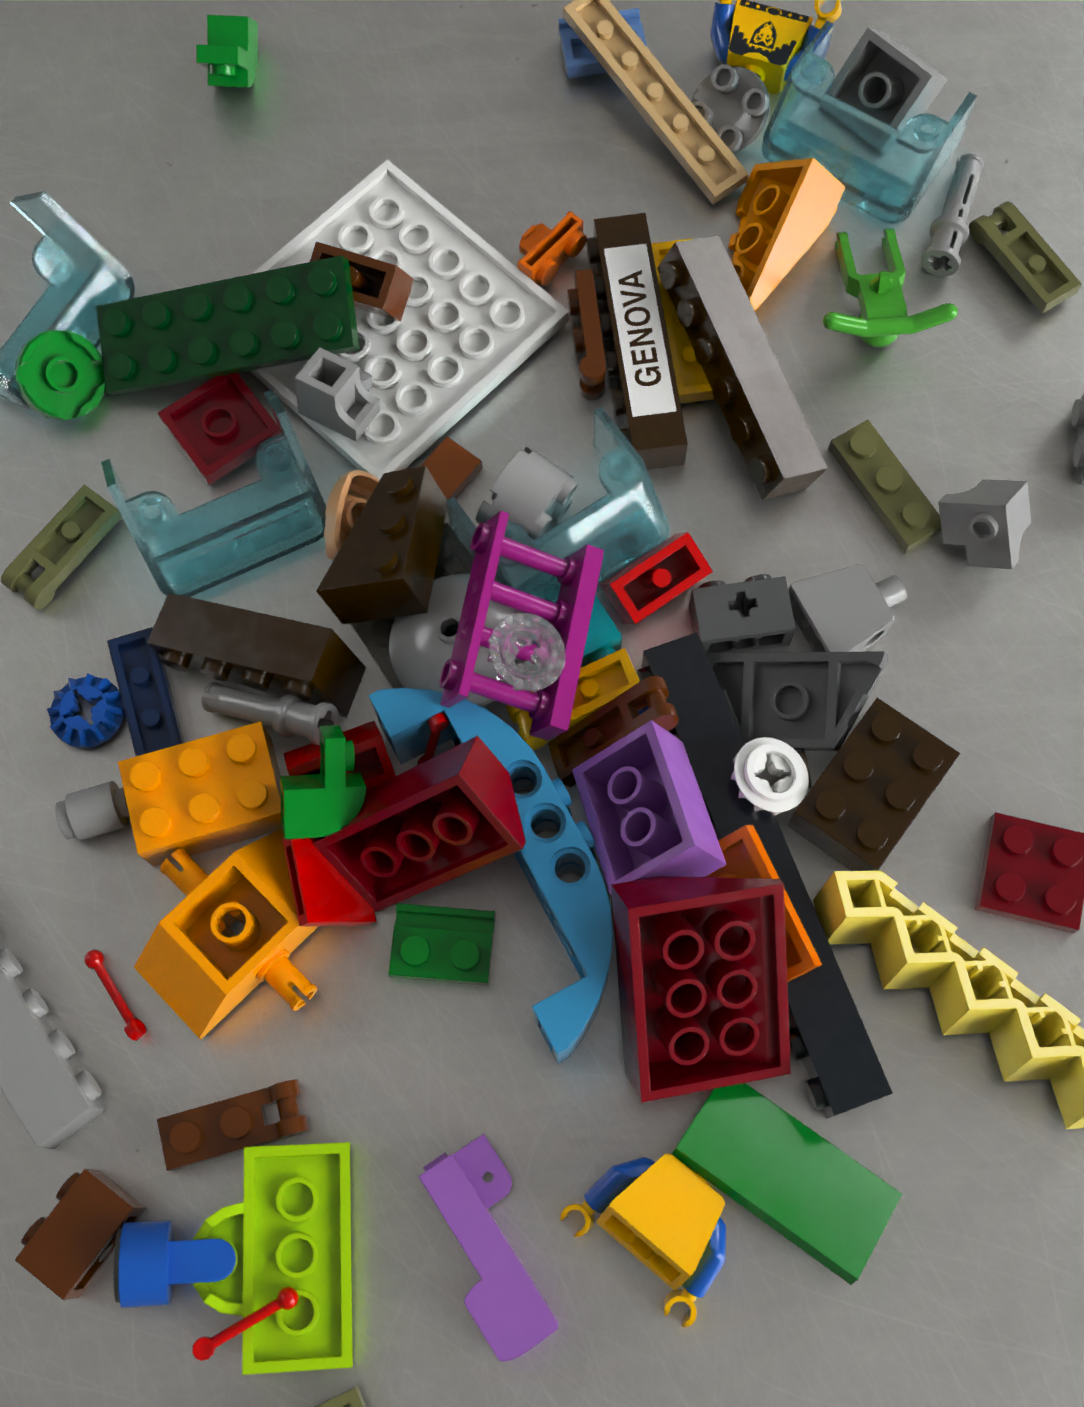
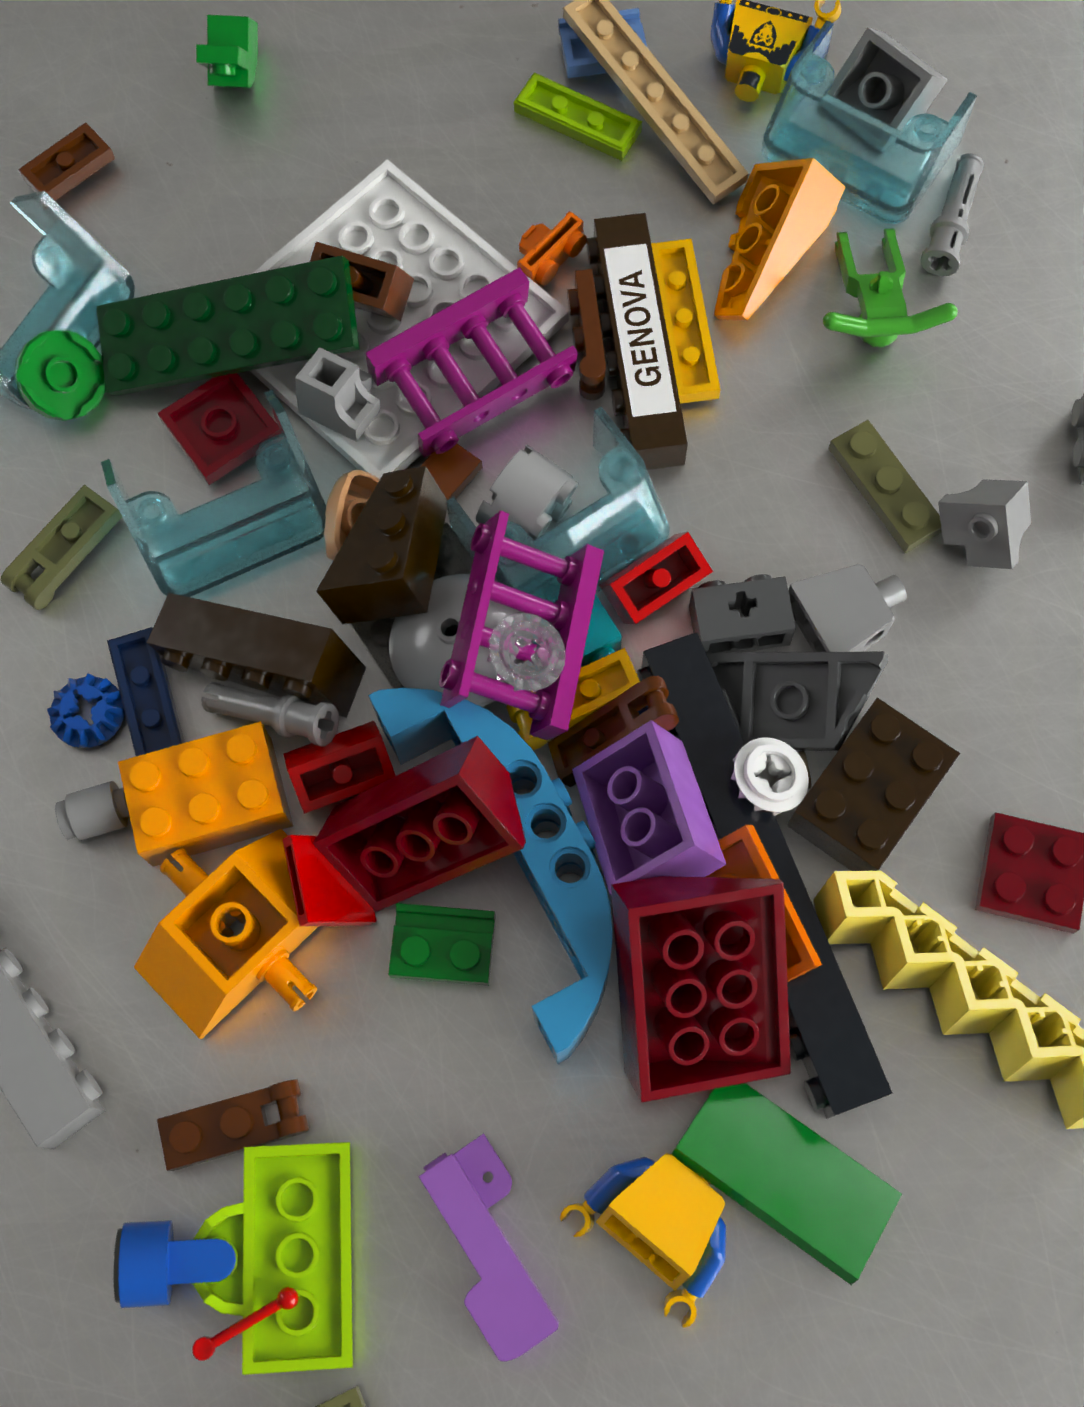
reddish brown brick [15,1169,146,1300] -> none
red hinge [84,949,146,1041] -> none
green brick [280,725,366,839] -> none
red hinge [417,713,450,765] -> none
brick [657,235,828,500] -> none
light grey dish [691,64,770,153] -> none
olive plate [969,201,1082,314] -> none
none -> reddish brown plate [18,122,115,206]
none -> magenta fence [365,267,578,458]
none -> lime tile [514,72,642,161]

